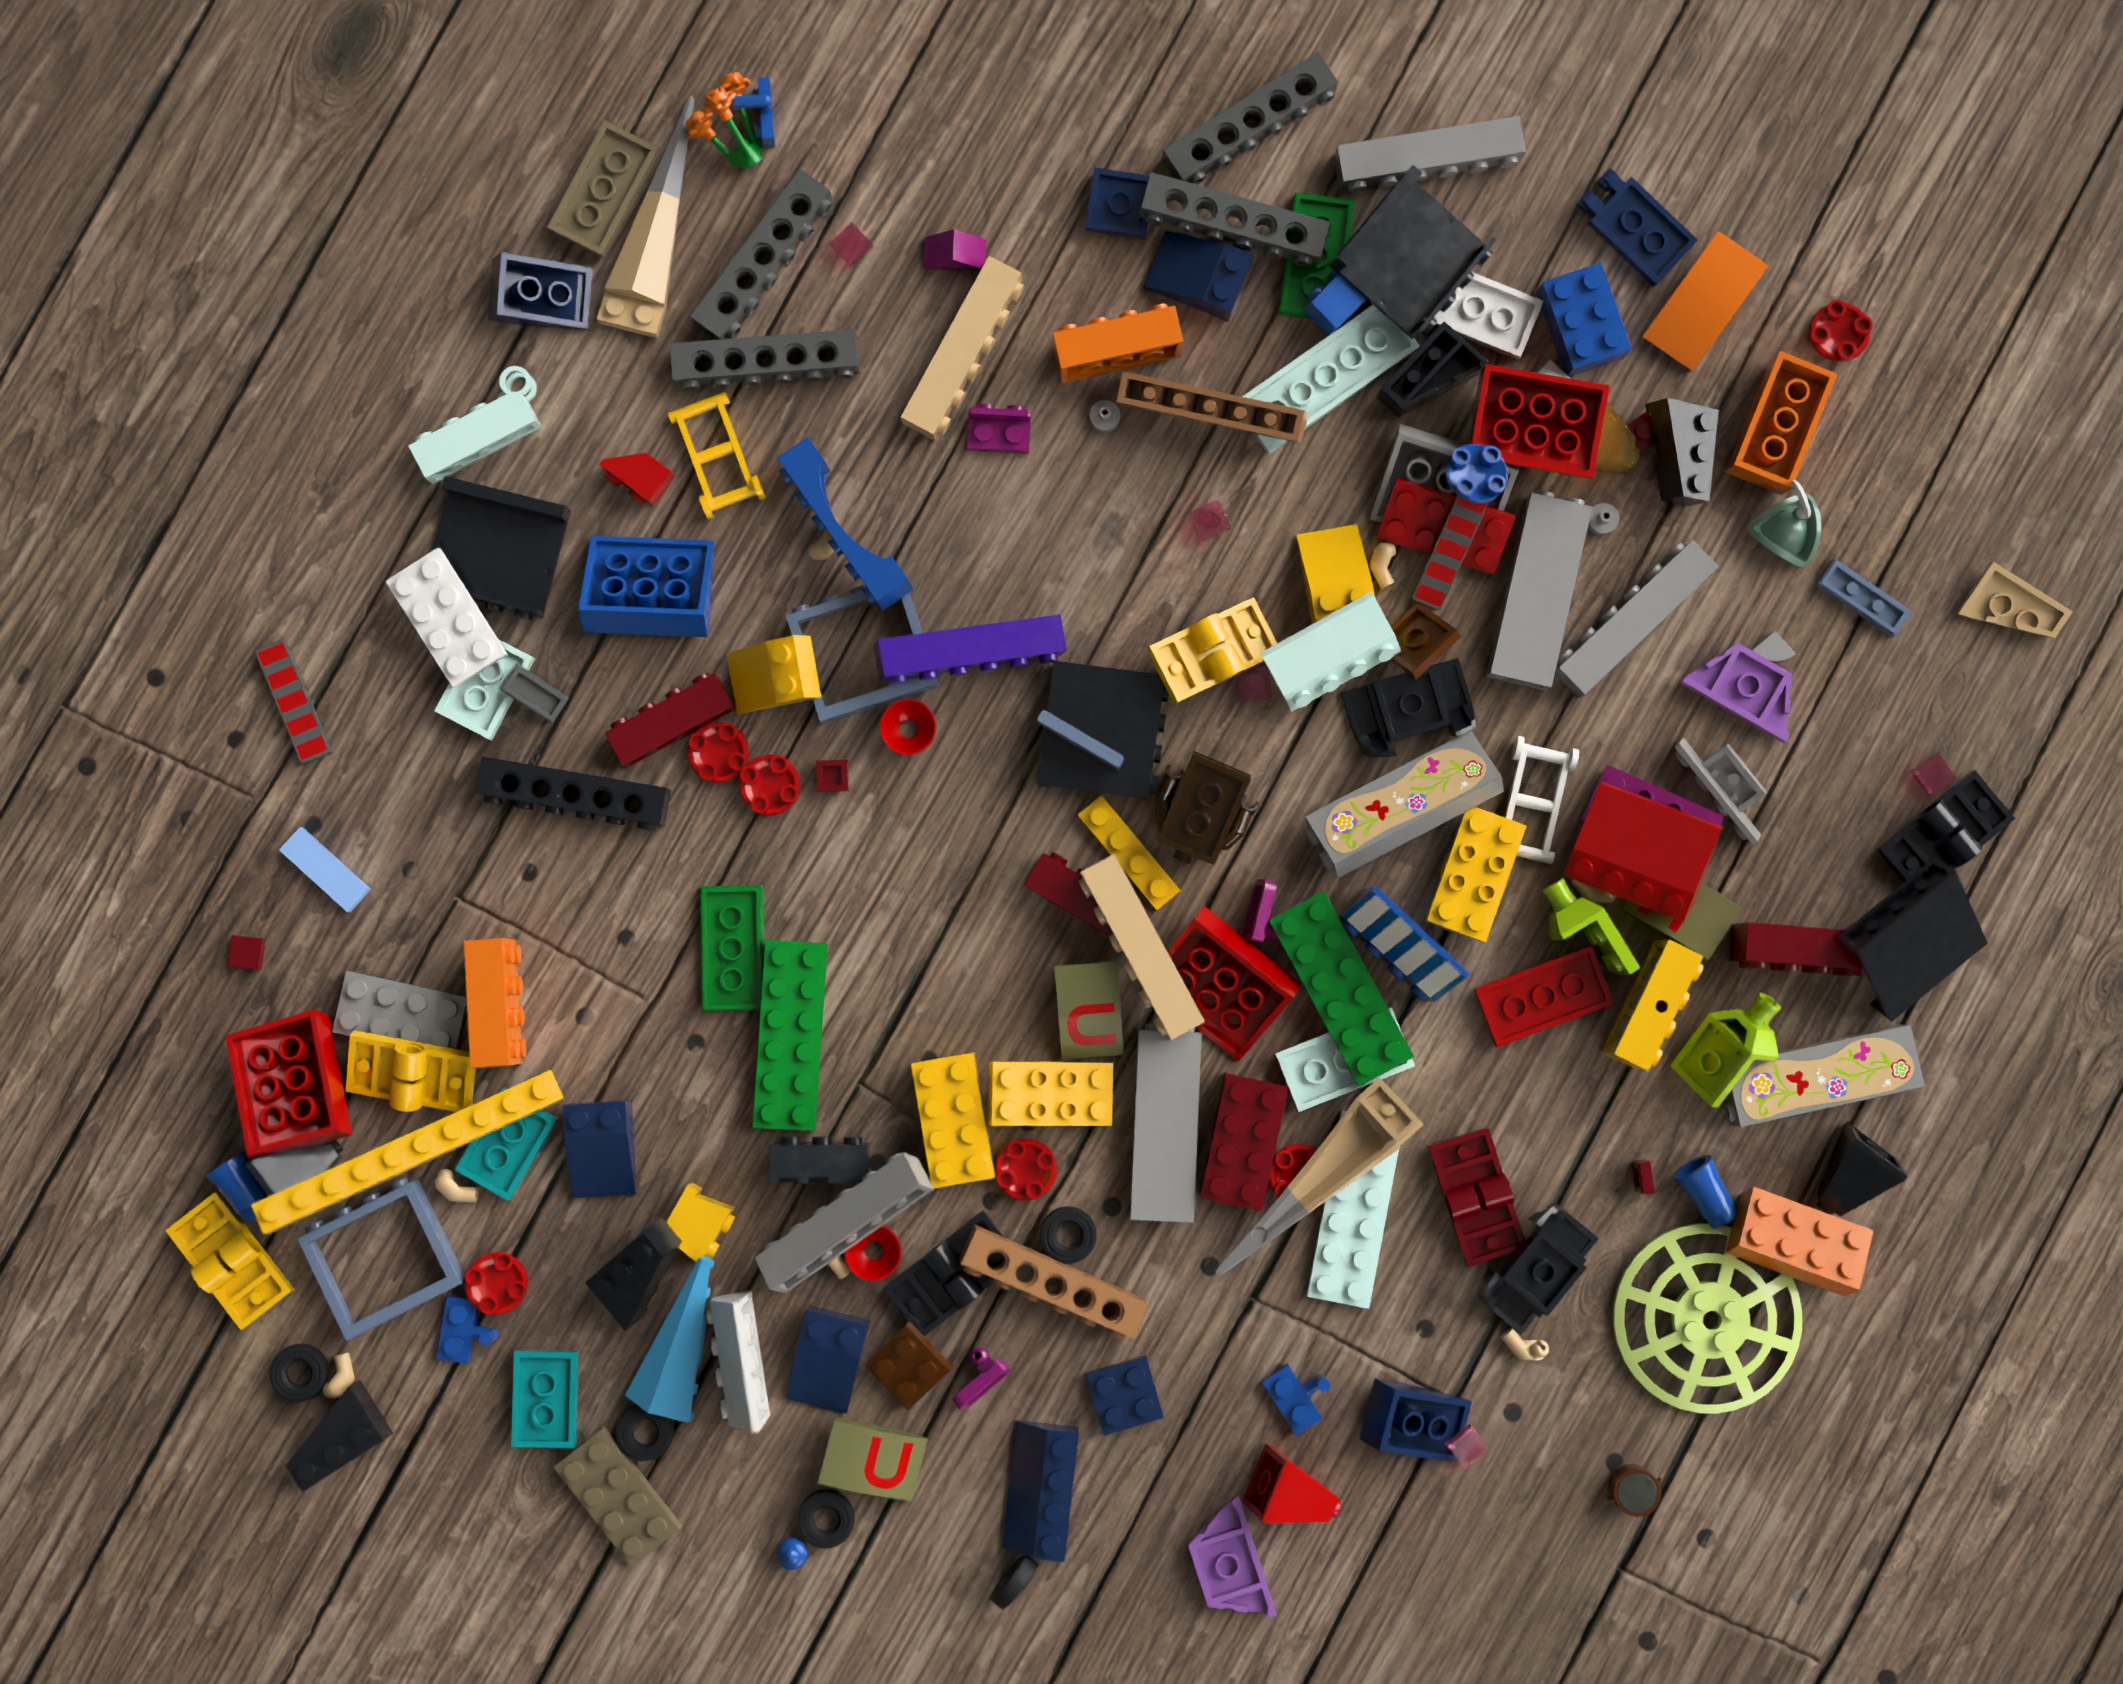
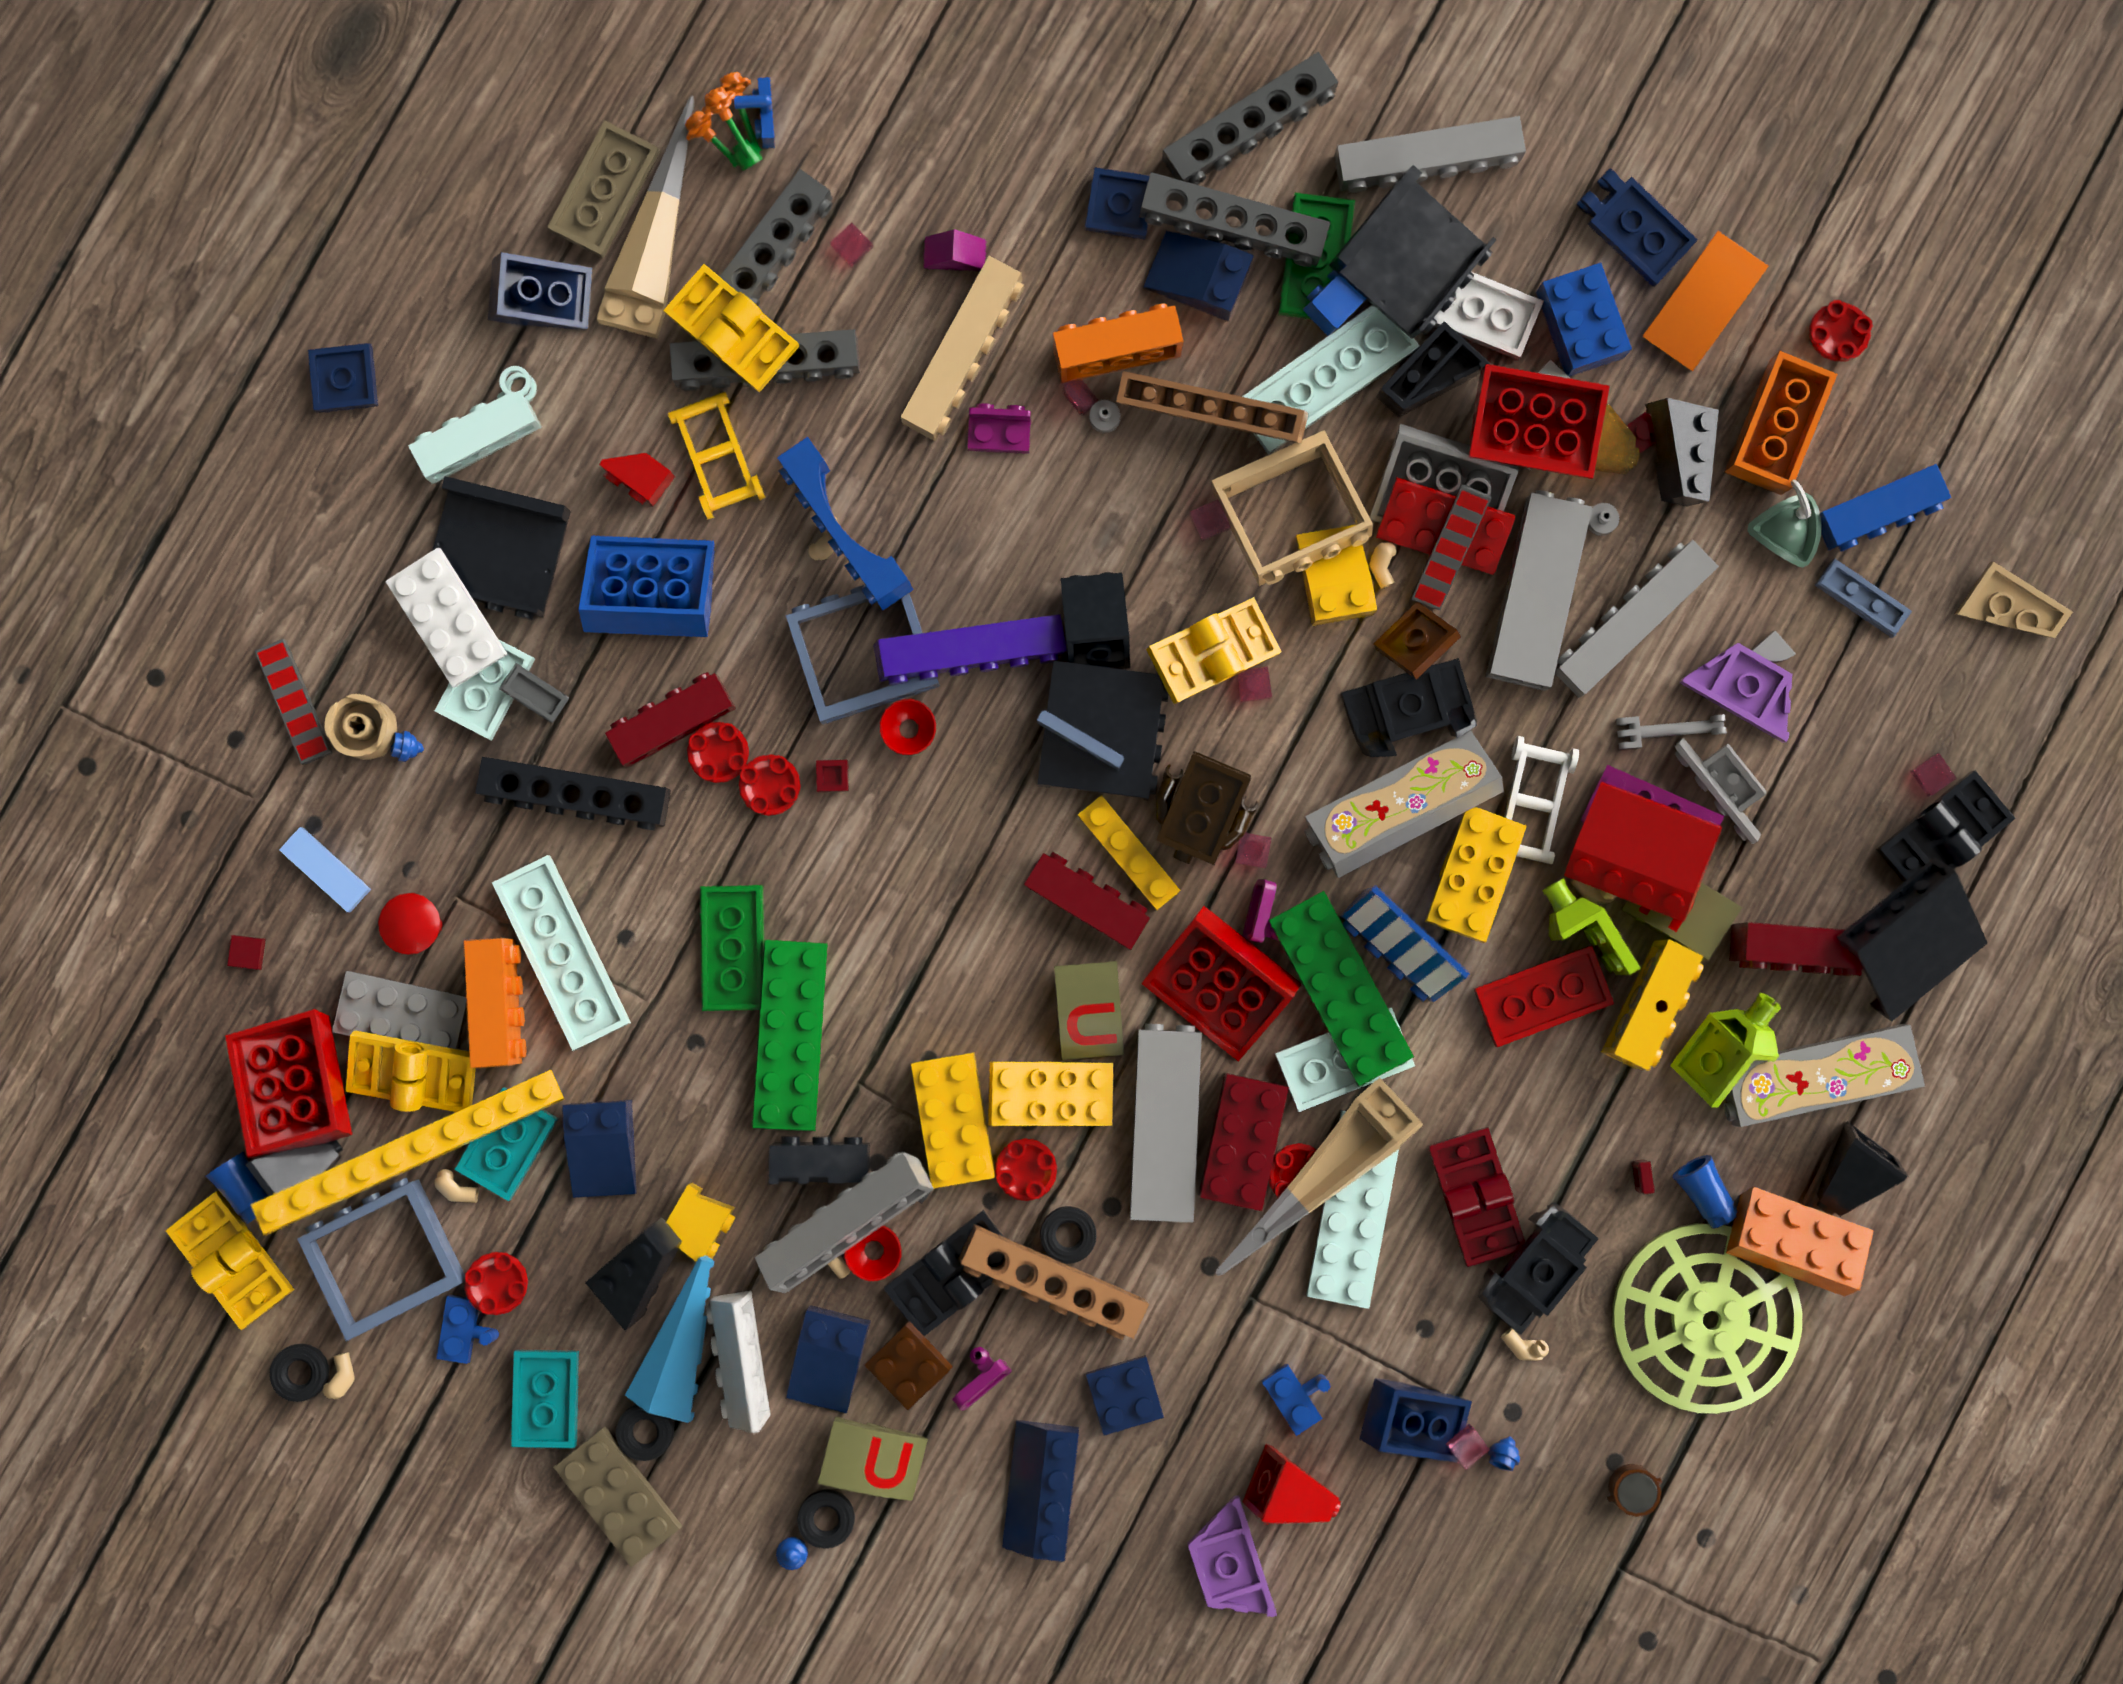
black wedge [285,1380,393,1492] -> none
yellow slope [726,635,821,714] -> none
black tyre [990,1555,1038,1609] -> none
tan brick [1078,854,1205,1040] -> none
light aqua slope [1260,592,1401,712] -> none
blue dish [1446,444,1508,503] -> none
none -> dark blue plate [308,343,378,413]
none -> tan brick [325,694,397,760]
none -> red dish [378,893,442,955]
none -> blue plate [390,730,424,762]
none -> light aqua plate [492,855,631,1051]
none -> yellow plate [663,264,800,393]
none -> black slope [1060,572,1131,669]
none -> clear pink slope [1063,379,1098,416]
none -> tan window [1211,430,1373,586]
none -> clear pink plate [1235,833,1272,869]
none -> blue plate [1488,1436,1520,1471]
none -> light grey hinge [1616,714,1727,750]
none -> blue brick [1820,464,1952,552]

